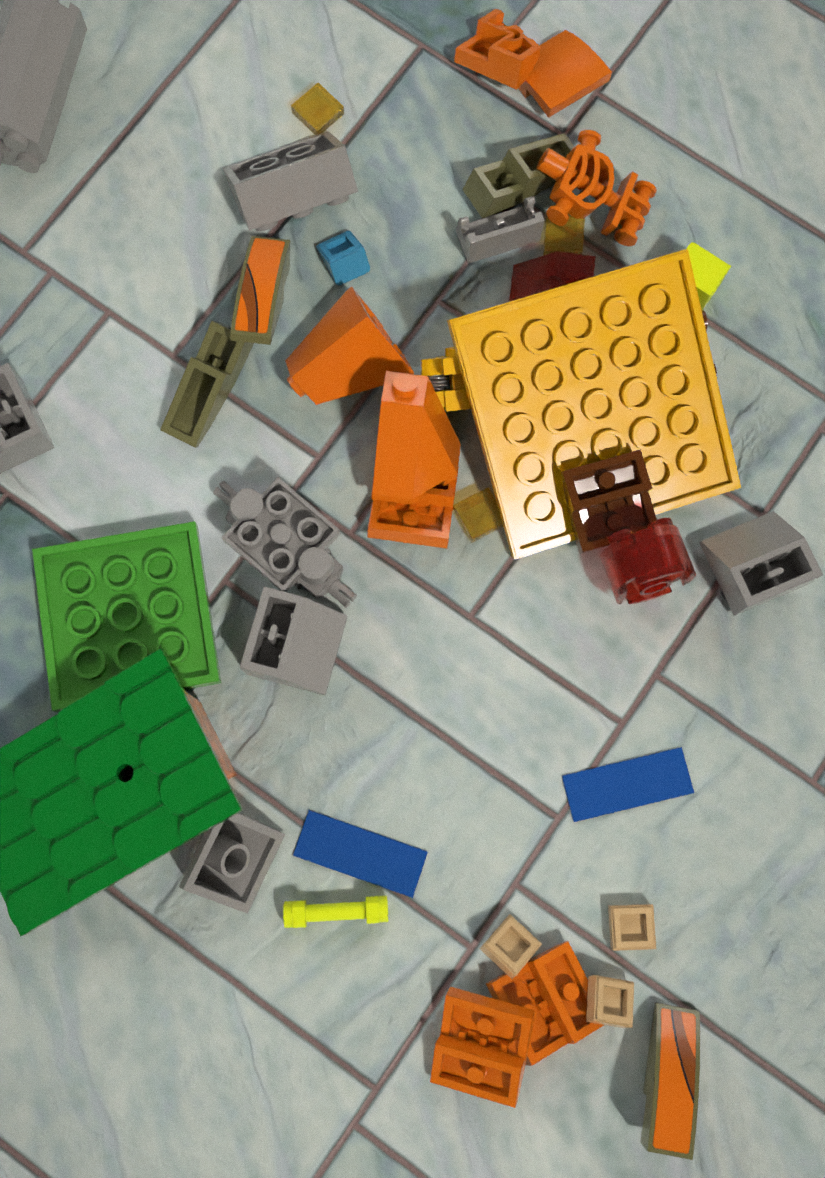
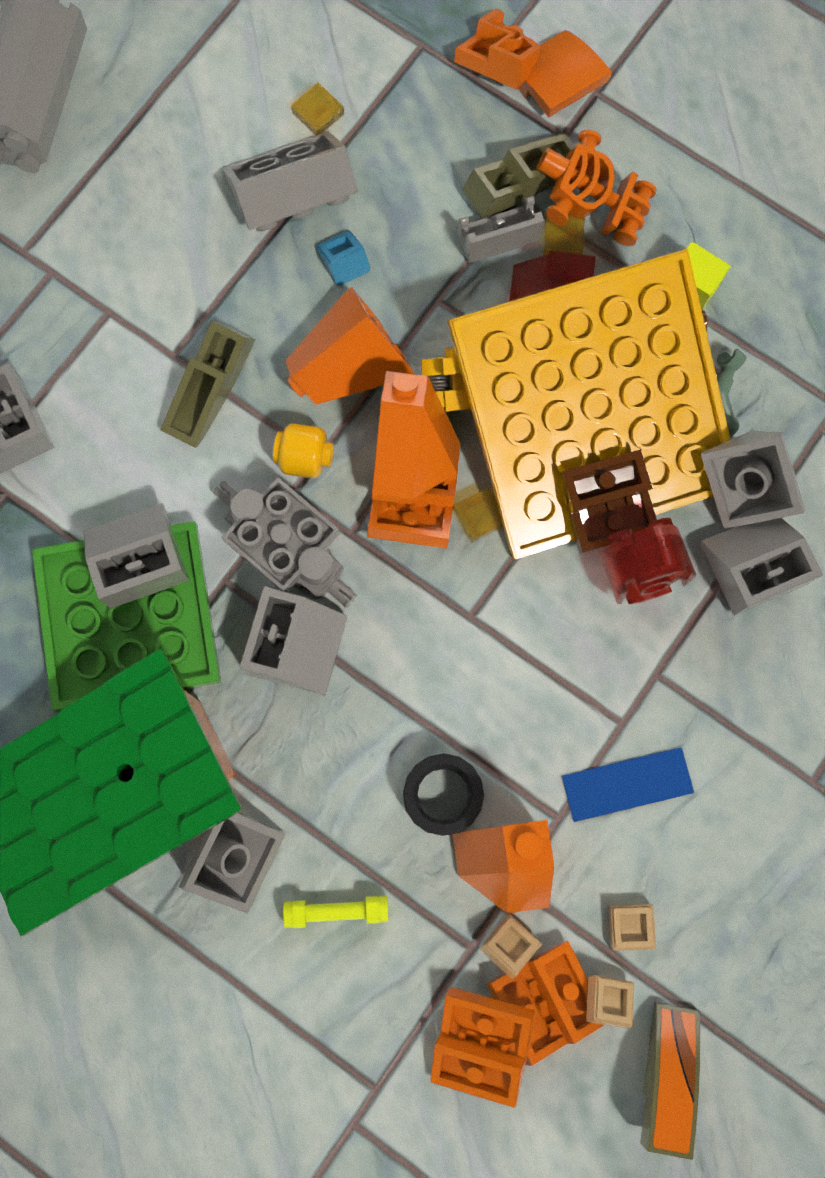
slope [230,236,290,345] -> none
blue sticker [293,810,428,898] -> none
none -> light grey slope [84,503,190,609]
none -> yellow head [273,423,334,478]
none -> black tyre [403,753,484,836]
none -> orange slope [452,820,554,914]
none -> light grey slope [701,431,805,529]
none -> sand green arm [717,349,747,437]

